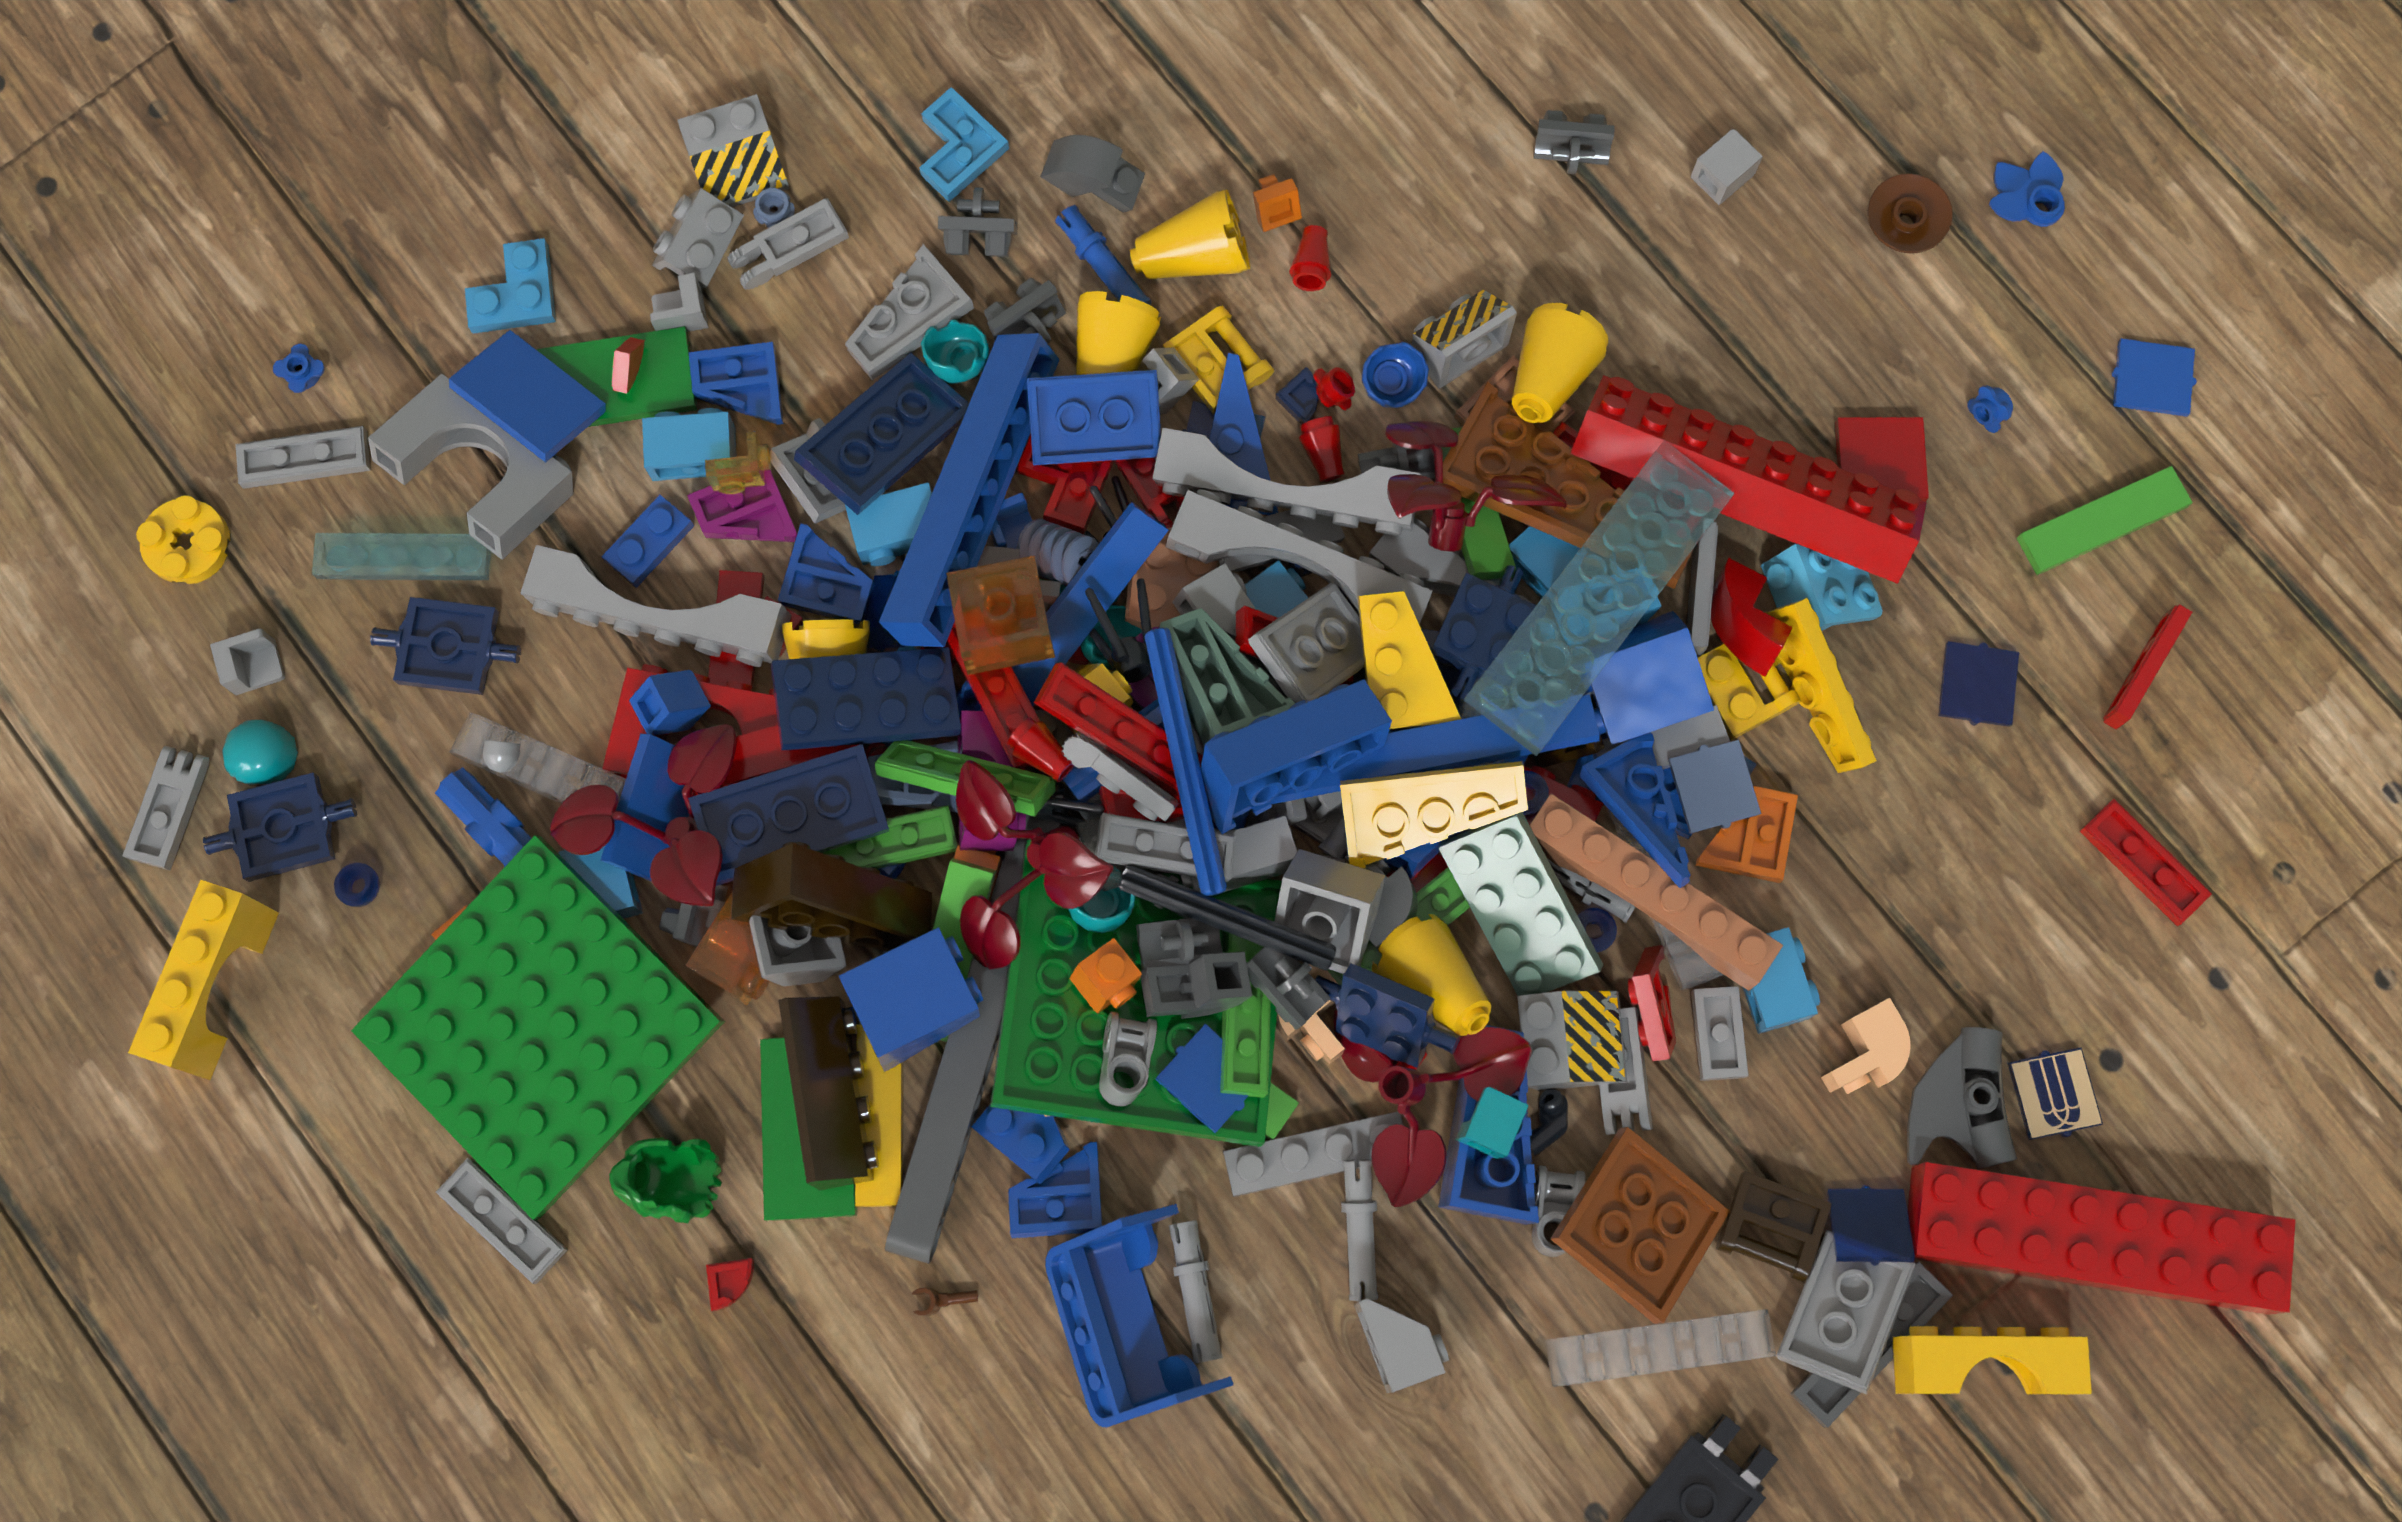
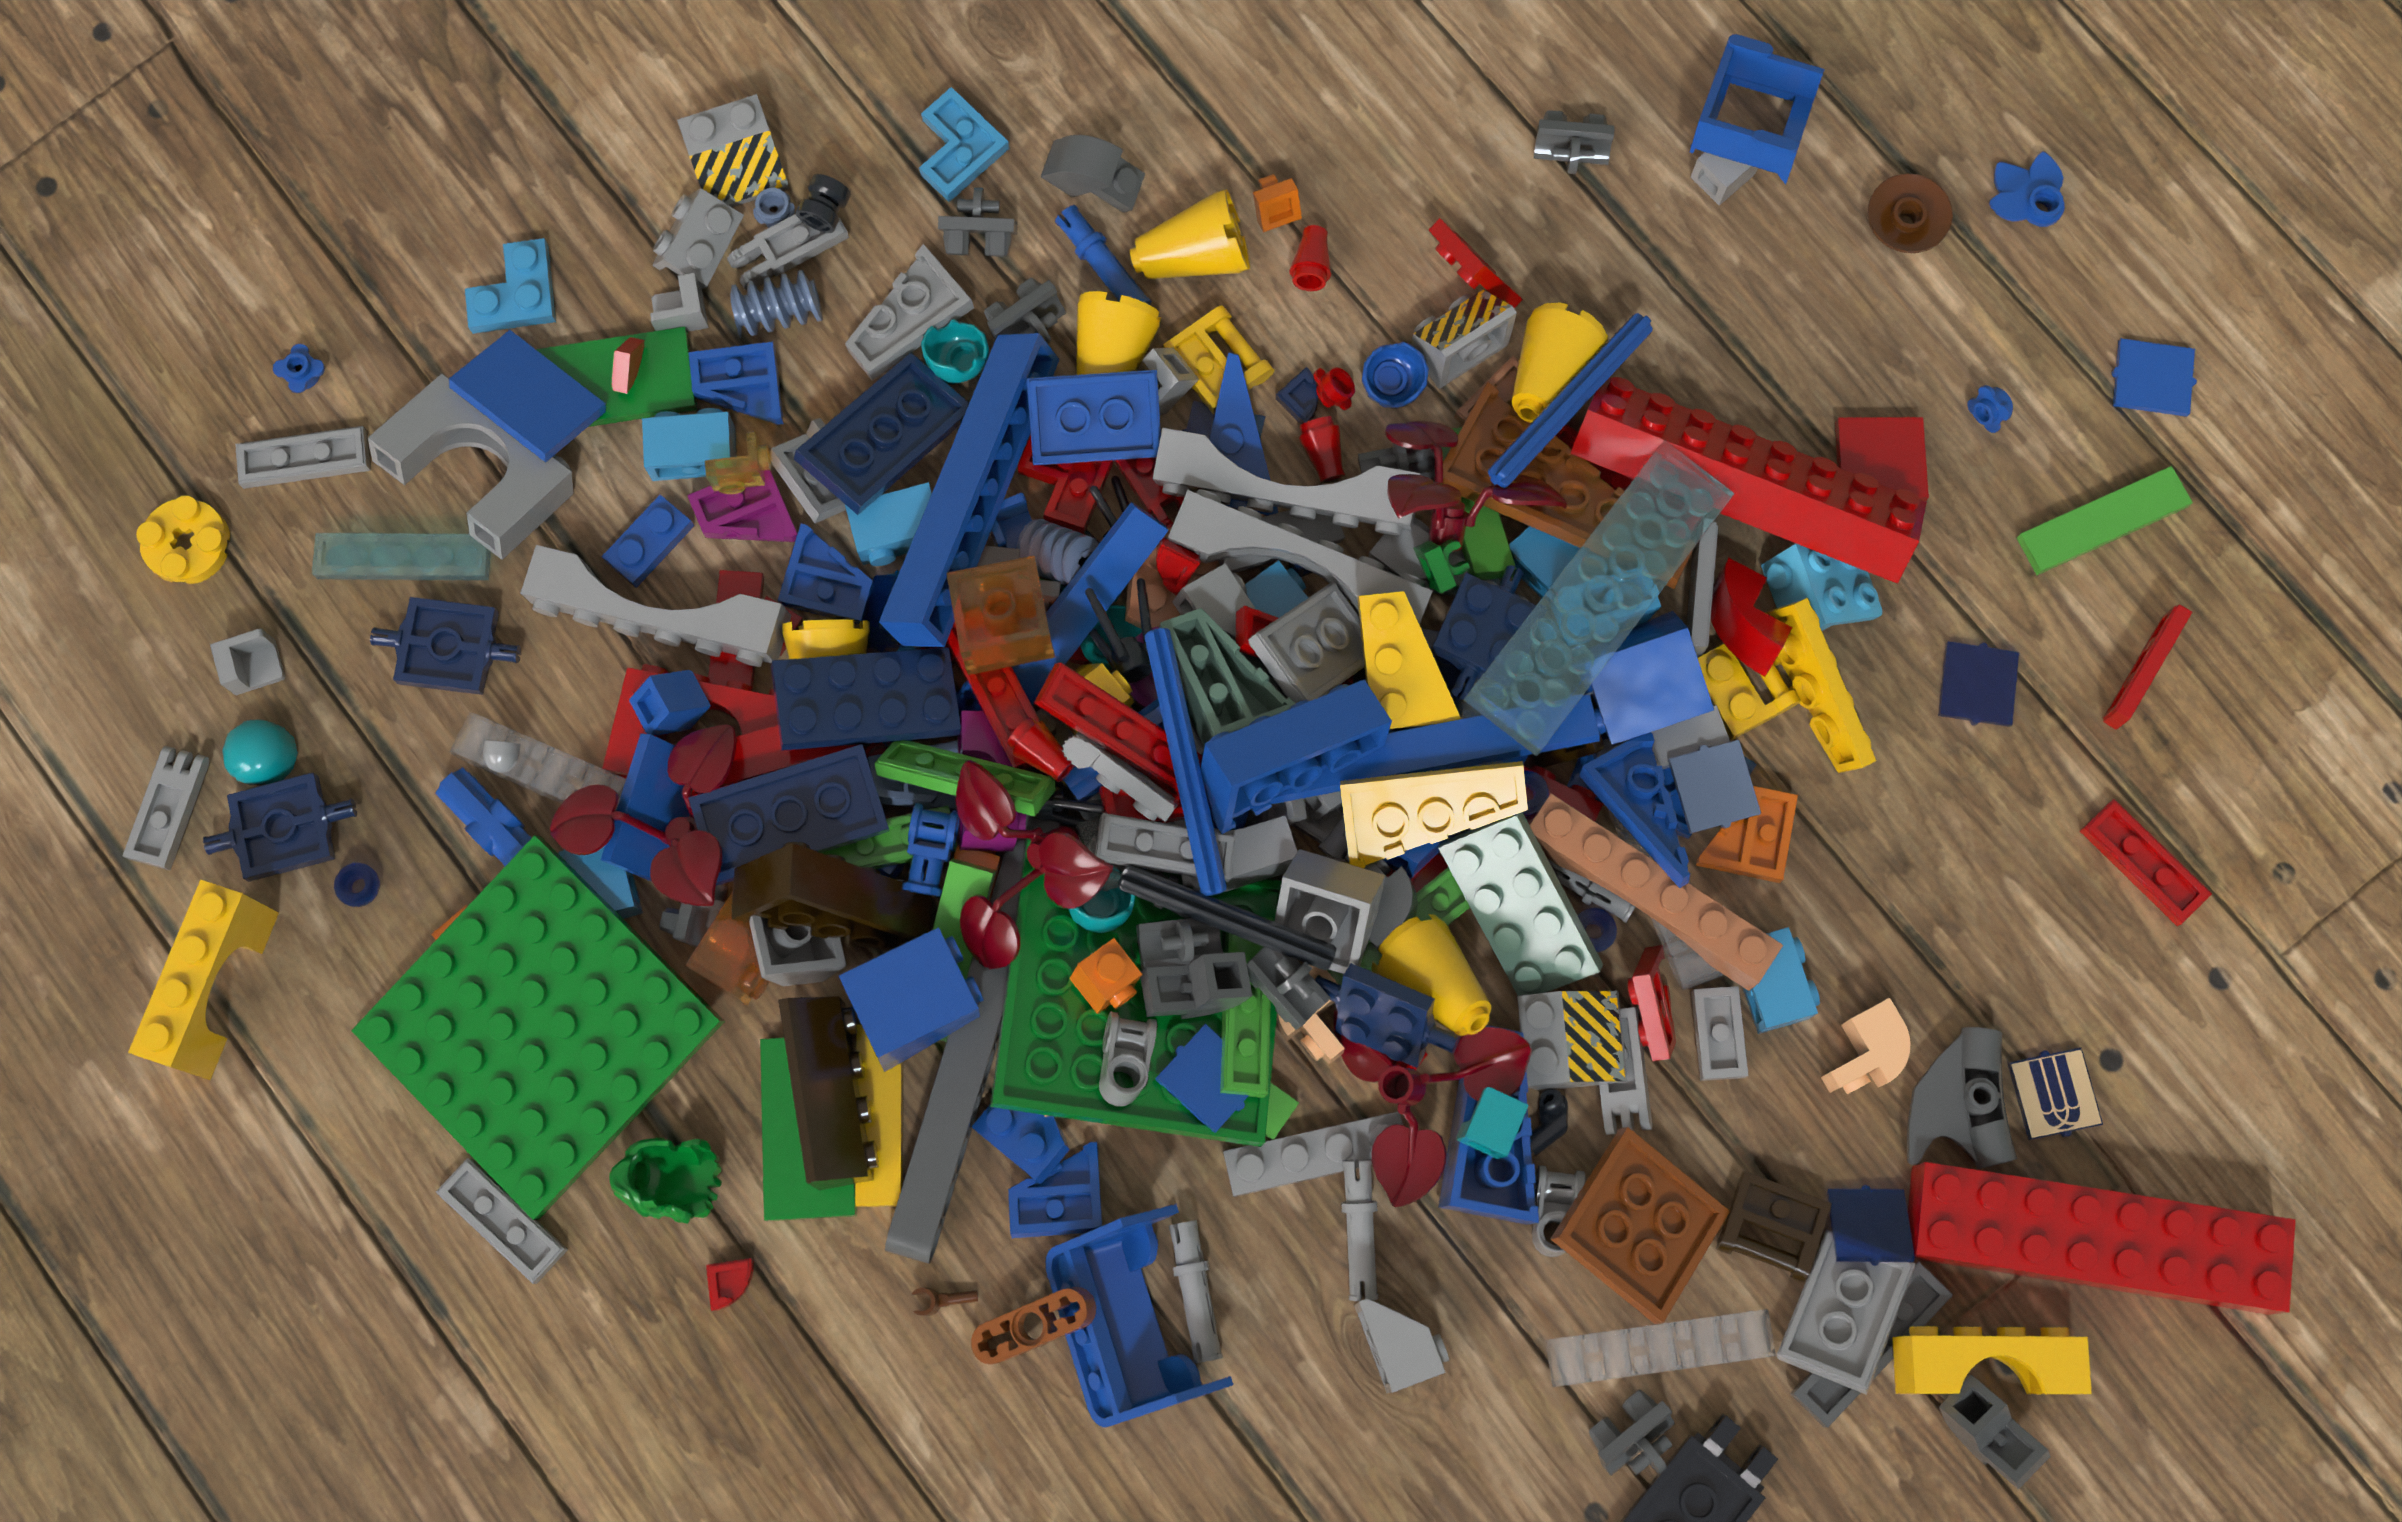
none -> sand blue piece [730,270,823,338]
none -> black wheel [795,174,852,233]
none -> blue connector [902,803,960,897]
none -> dark orange beam [971,1287,1096,1365]
none -> red tile [1156,537,1200,595]
none -> green tile [1413,540,1470,593]
none -> red wing [1428,218,1523,309]
none -> blue axle [1488,313,1653,488]
none -> dark grey hips [1589,1390,1675,1476]
none -> blue piece [1690,34,1824,185]
none -> dark grey brick [1939,1374,2051,1490]

